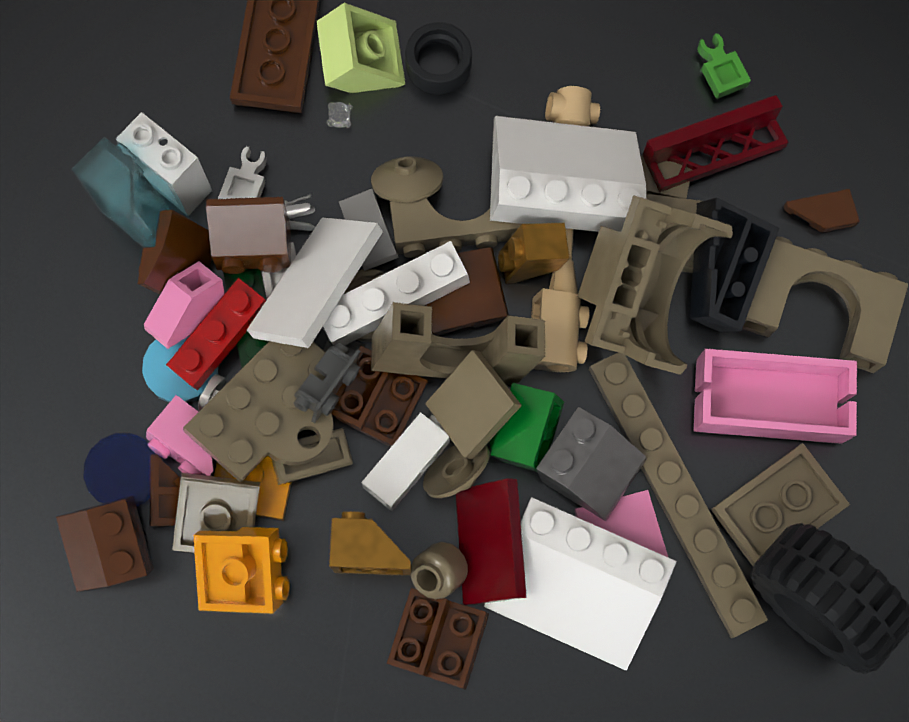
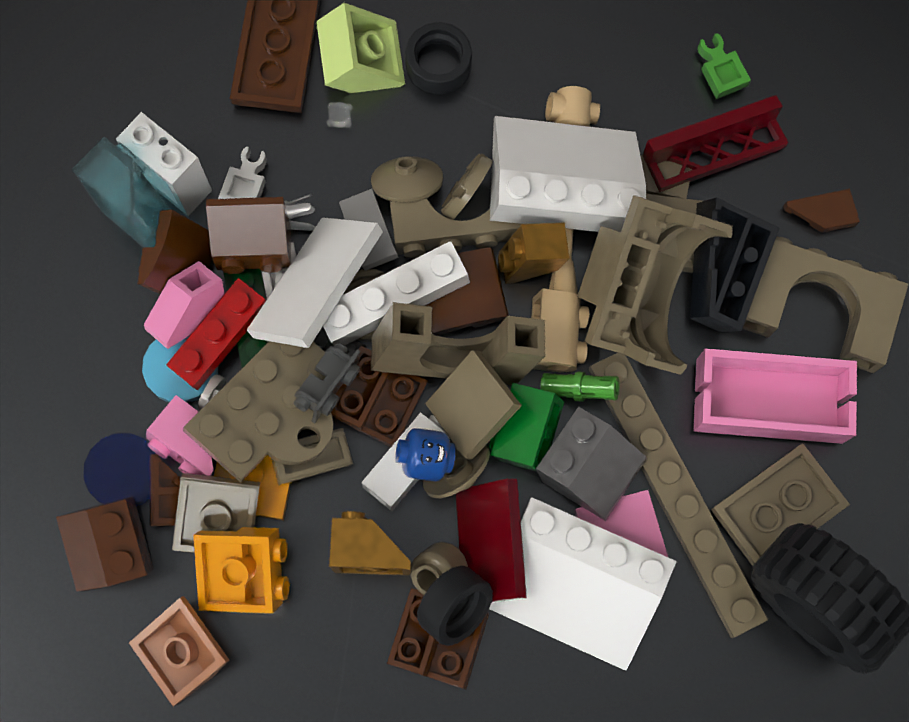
none -> nougat slope [129,596,229,707]
none -> blue head [395,428,455,482]
none -> black tyre [417,565,493,646]
none -> dark tan tile [441,153,493,220]
none -> bright green pin [541,371,620,402]

